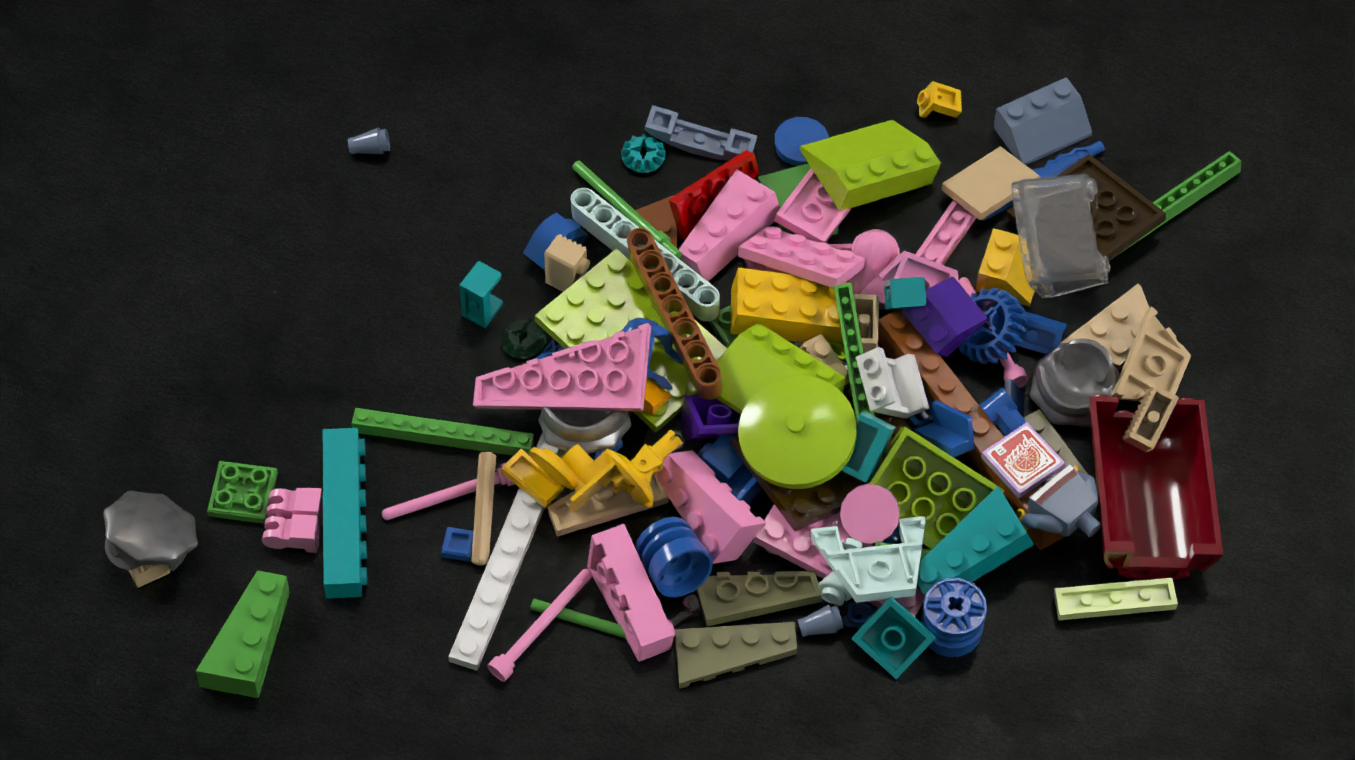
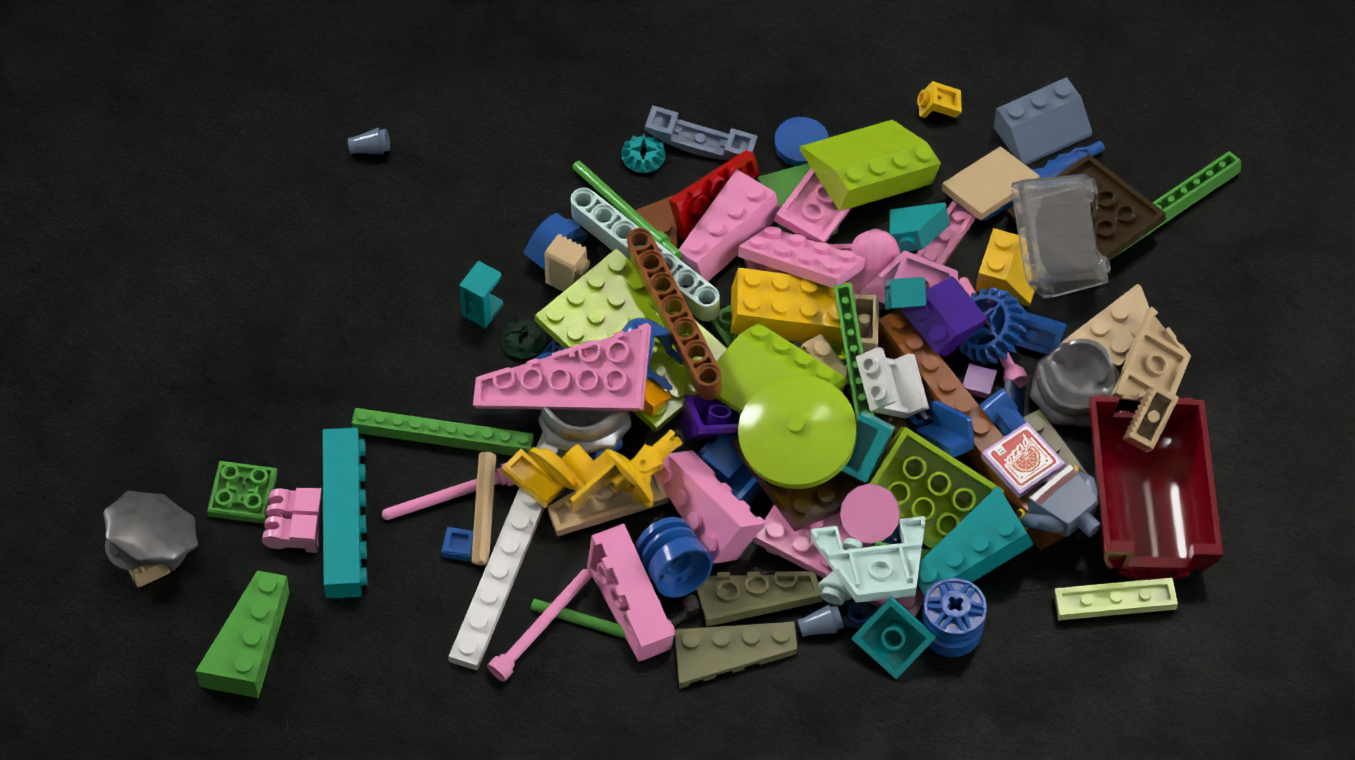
none -> teal slope [890,203,950,252]
none -> lavender tile [963,364,997,399]

